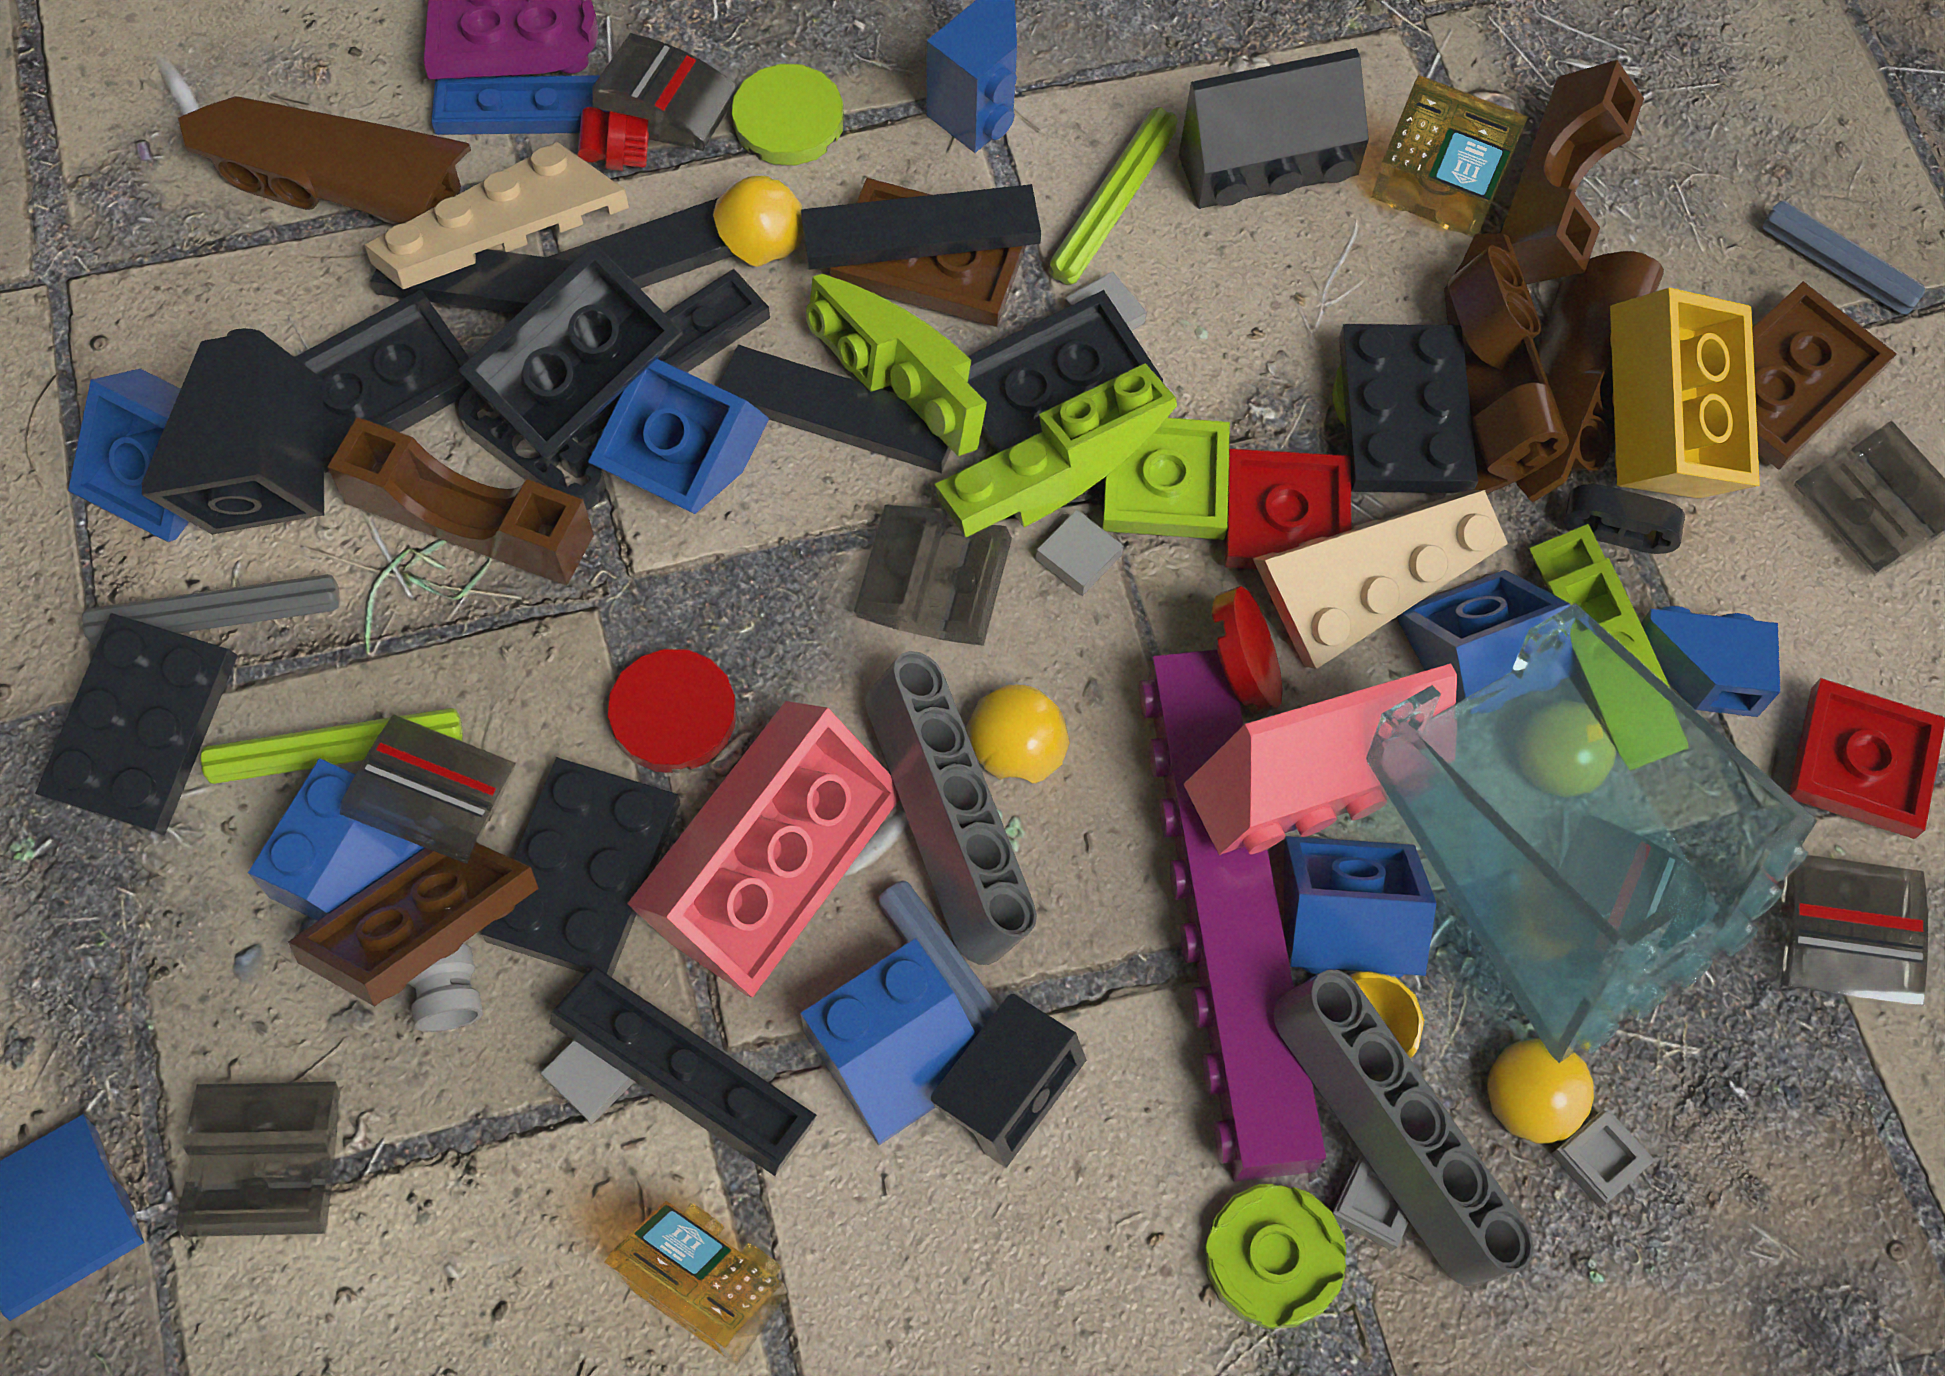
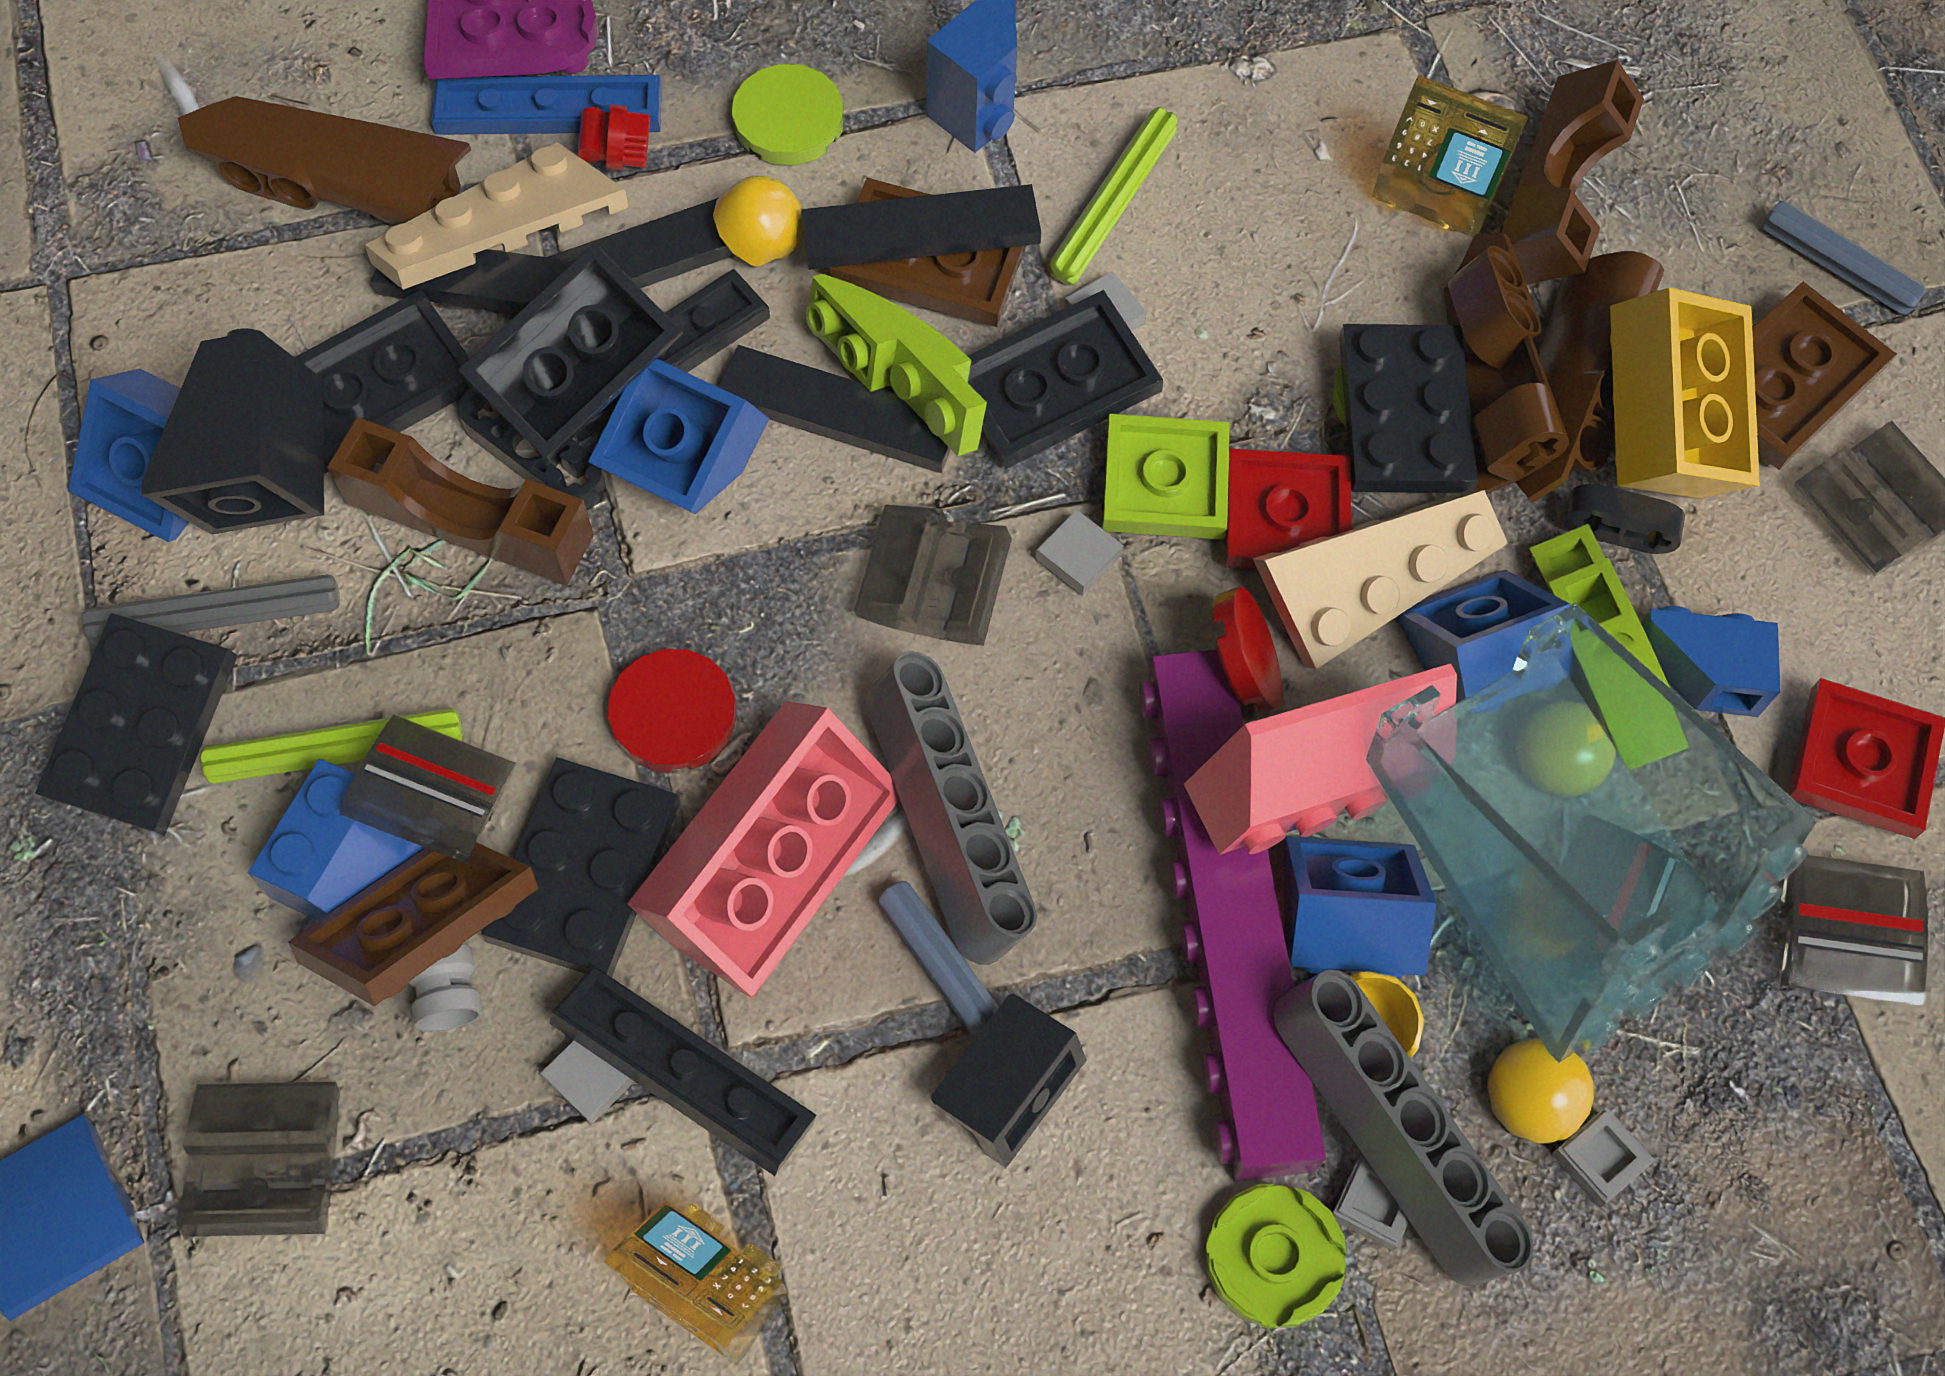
clear smoke slope [593,33,737,151] -> none
blue slope [800,938,976,1145] -> none
lime slope [935,363,1177,537] -> none
yellow hair [966,684,1070,783] -> none
slope [1179,48,1369,209] -> none

